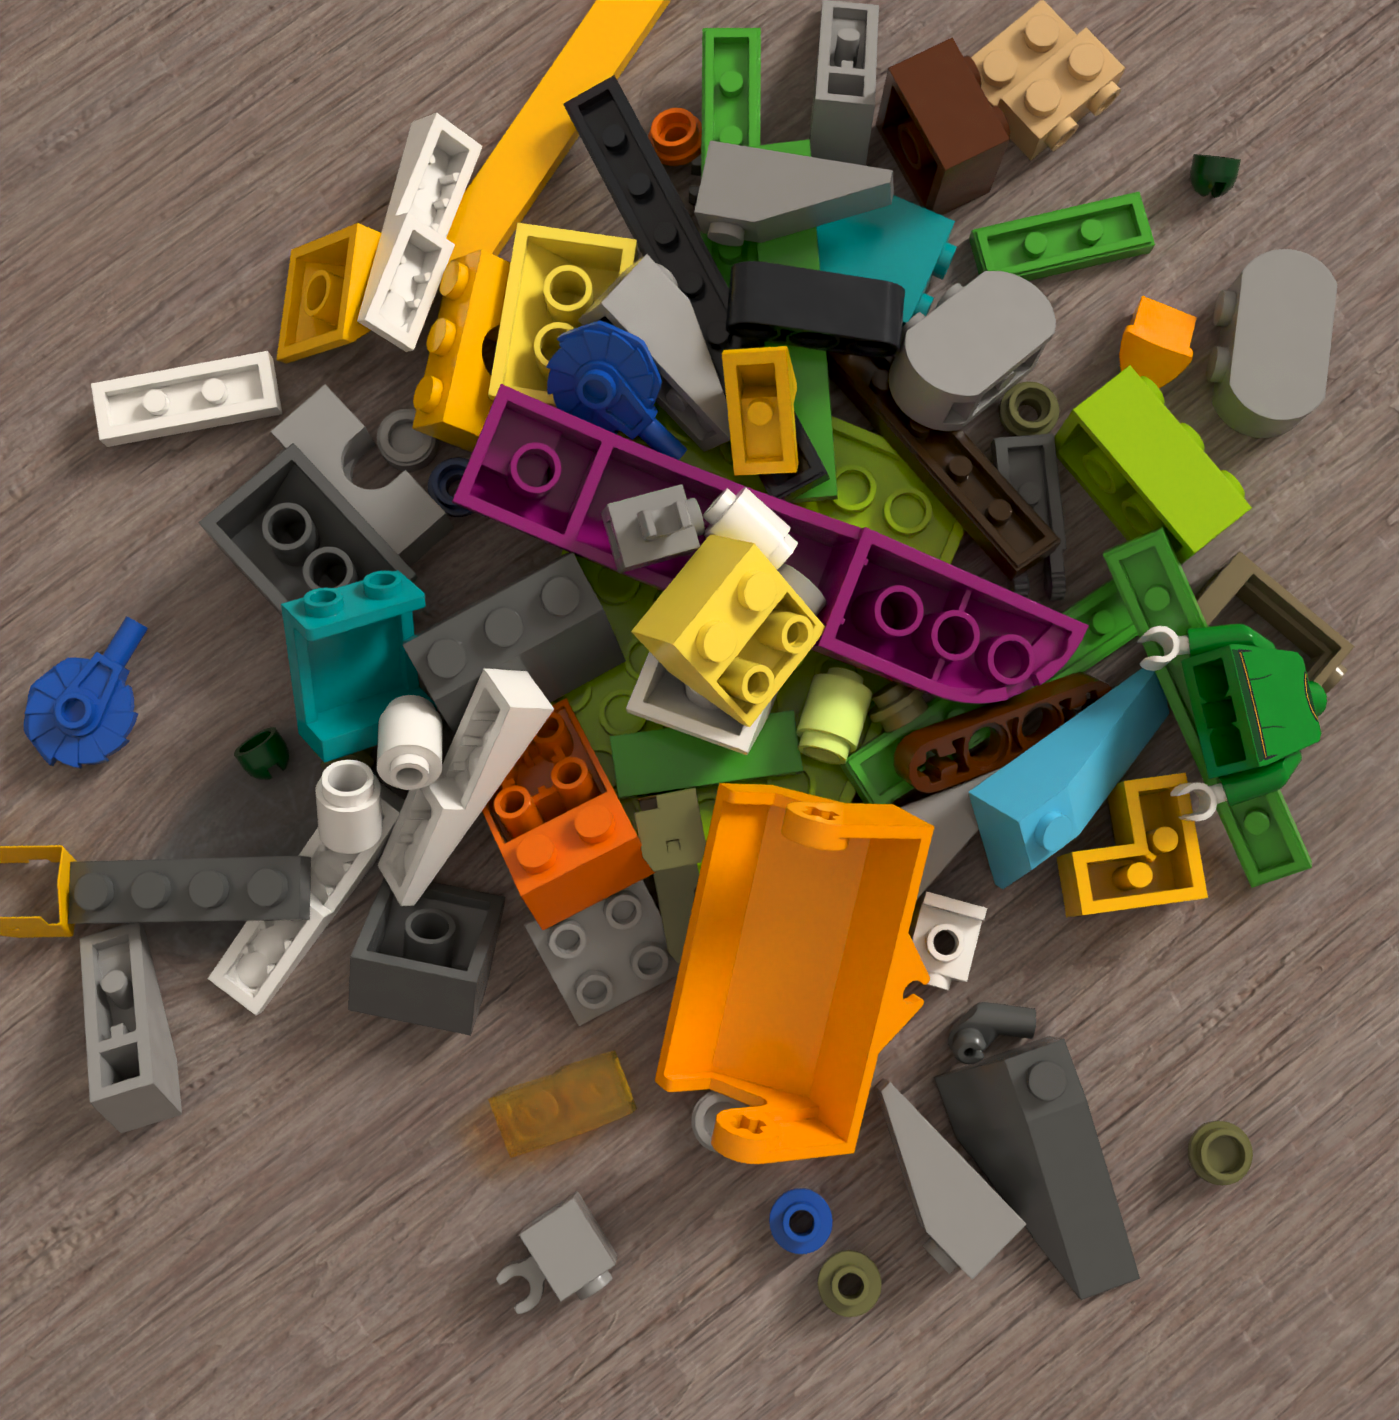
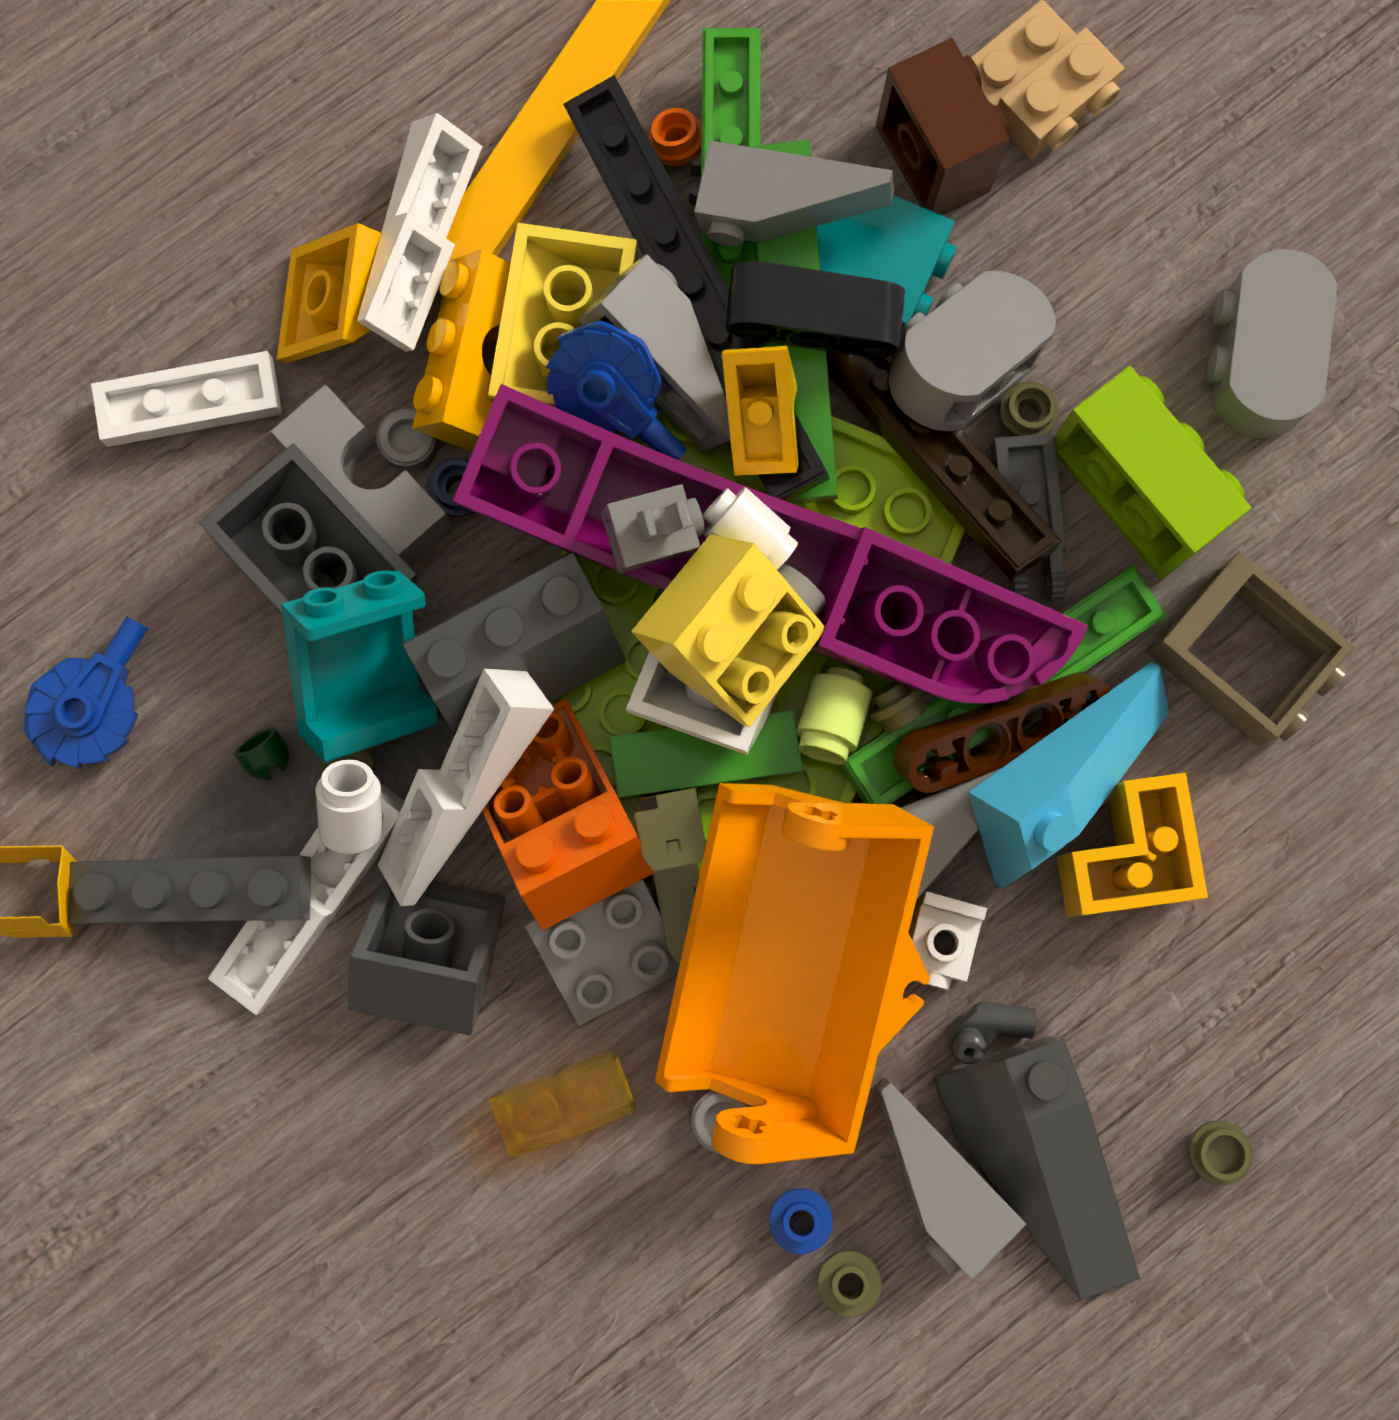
light grey slope [79,923,182,1133] -> none
white brick [377,695,442,790] -> none
light grey brick [496,1191,618,1314] -> none
light grey slope [809,0,879,166] -> none
bright green tile [969,192,1155,281] -> none
bright green tile [1103,526,1312,888] -> none
light orange tile [1119,296,1197,388] -> none
green torso [1137,623,1327,821] -> none
dark green hinge [1190,154,1241,198] -> none

